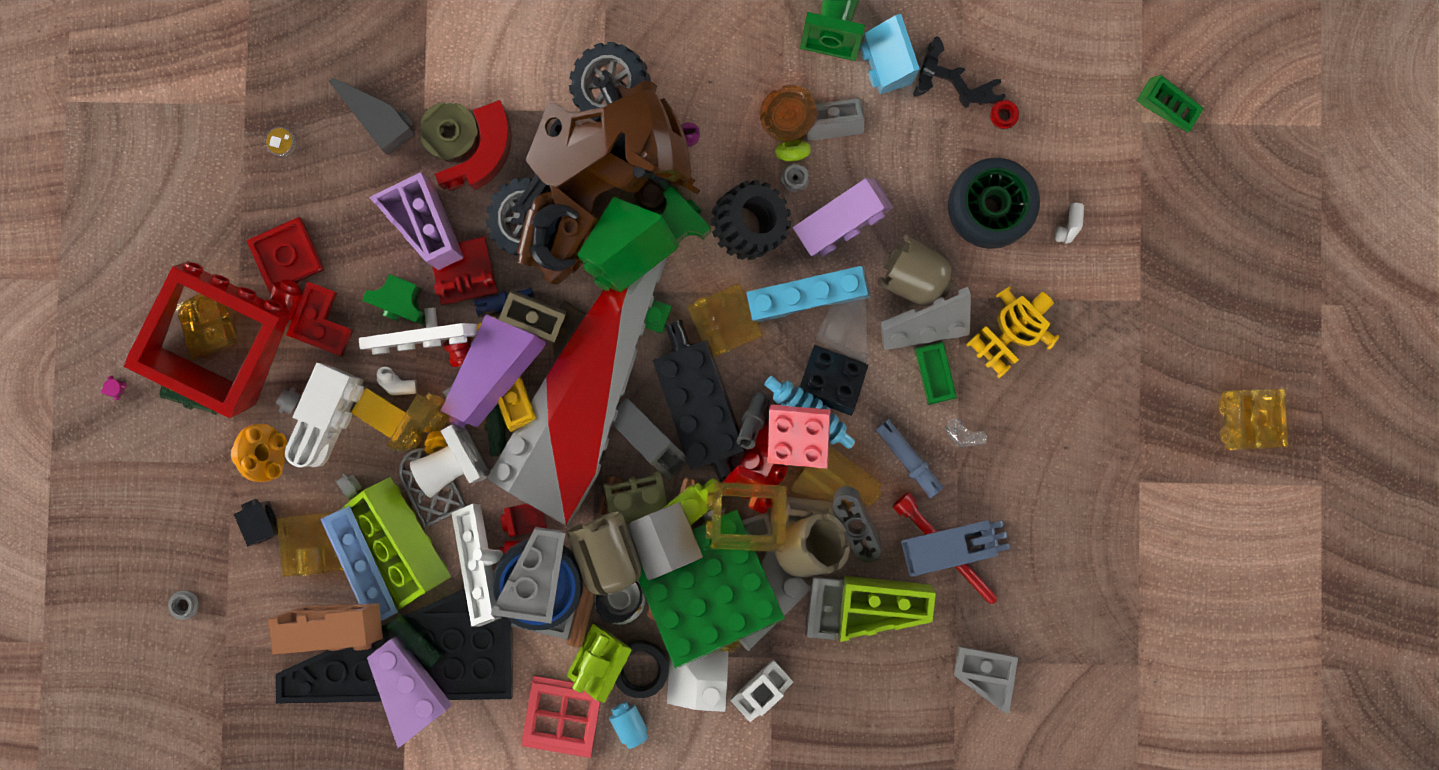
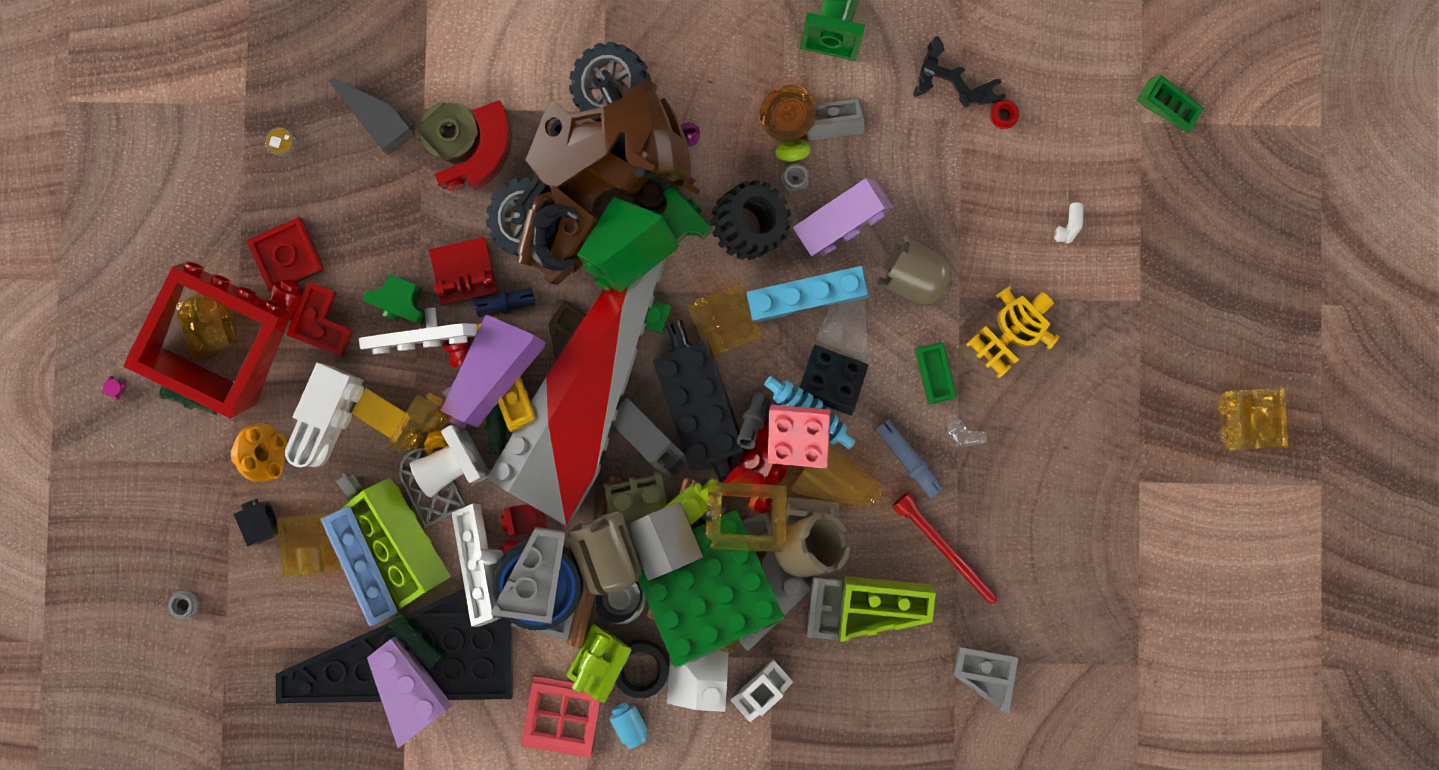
nougat wedge [268,603,383,655] -> none
light grey plate [275,386,301,415] -> none
lavender wedge [369,172,464,270] -> none
white arm [377,366,418,396] -> none
dark tan brick [499,289,566,342] -> none
dark grey beam [833,486,881,562] -> none
medium azure slope [860,14,920,94] -> none
light grey wing [881,287,971,350] -> none
sand blue hinge [901,520,1011,577] -> none
wheel [948,158,1040,249] -> none

